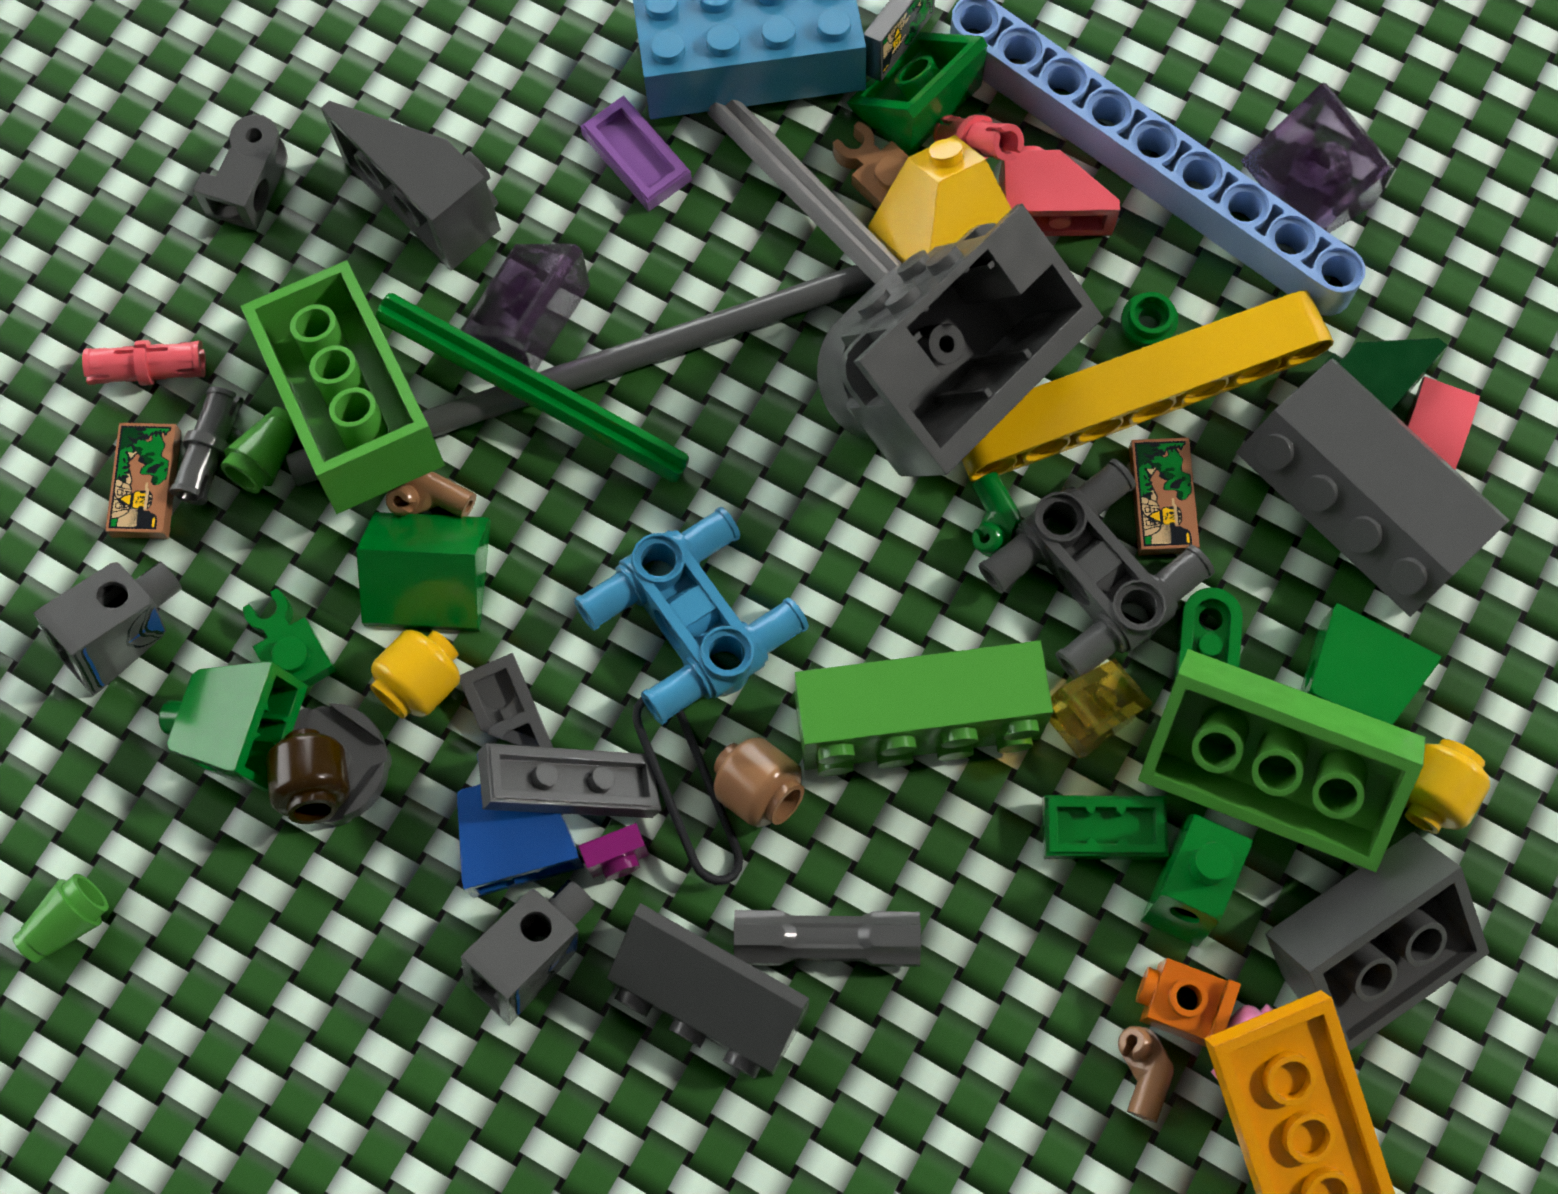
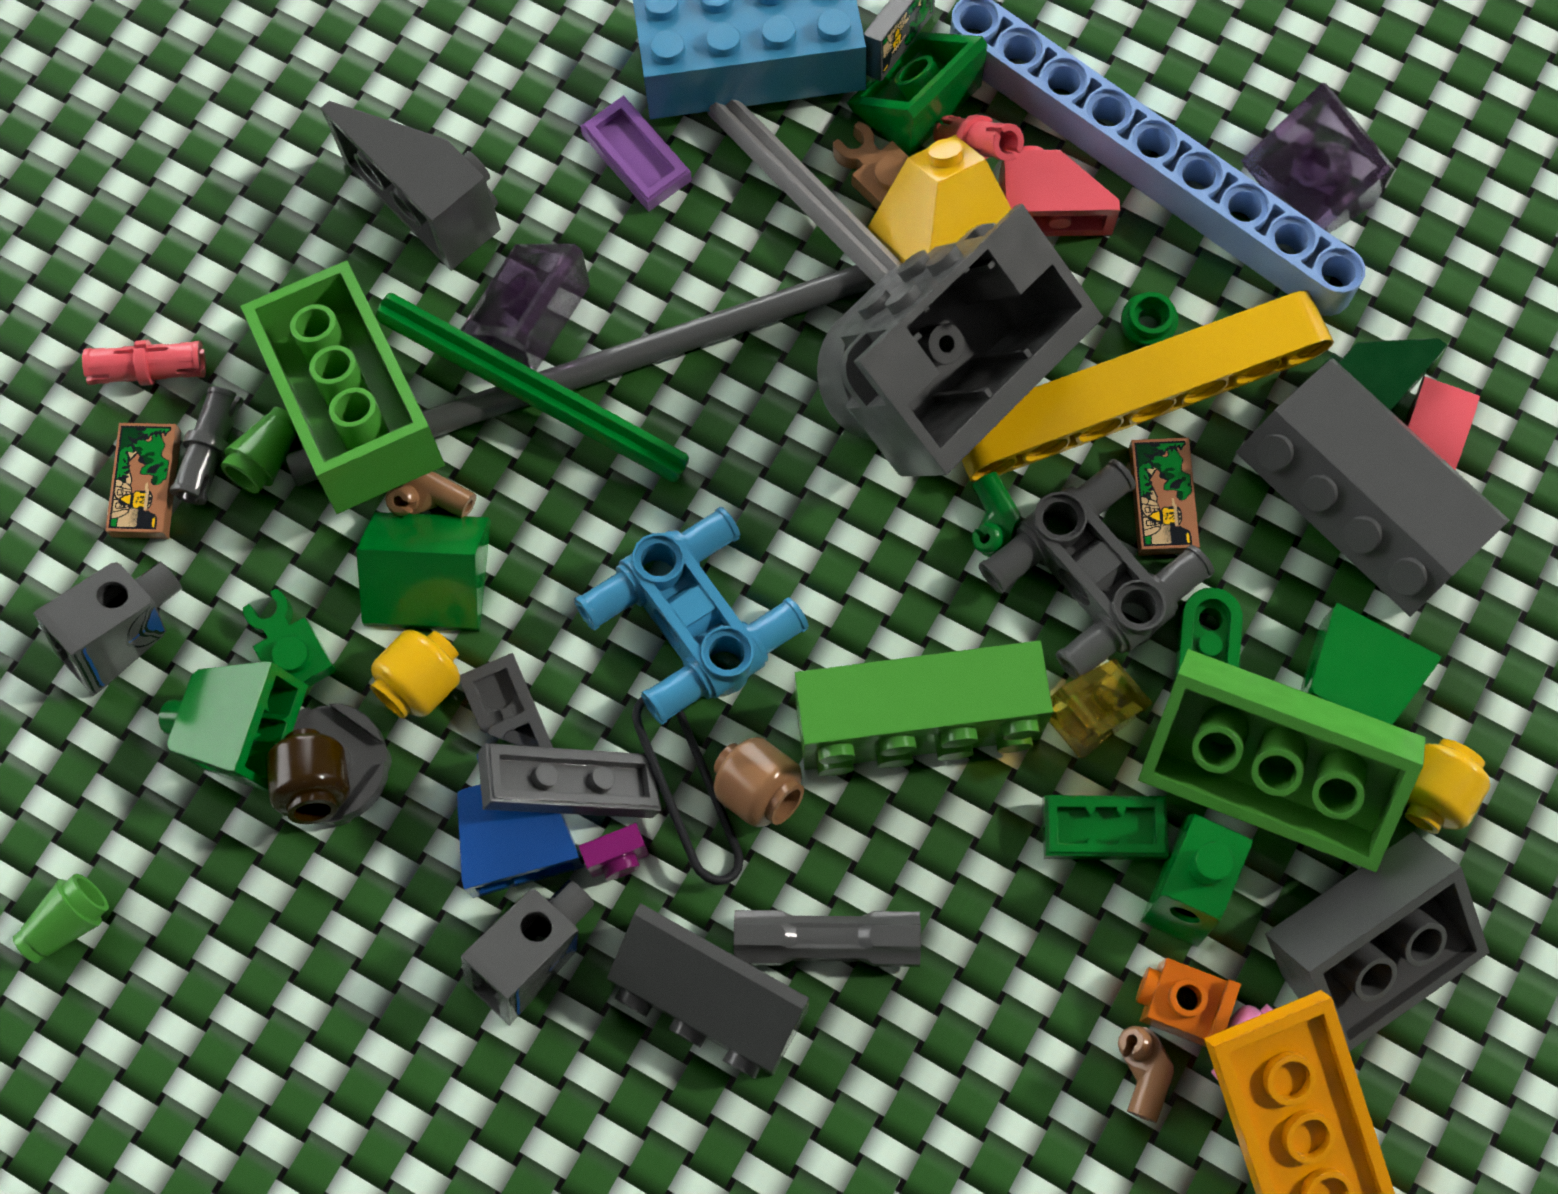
dark grey leg [193,114,288,231] -> none

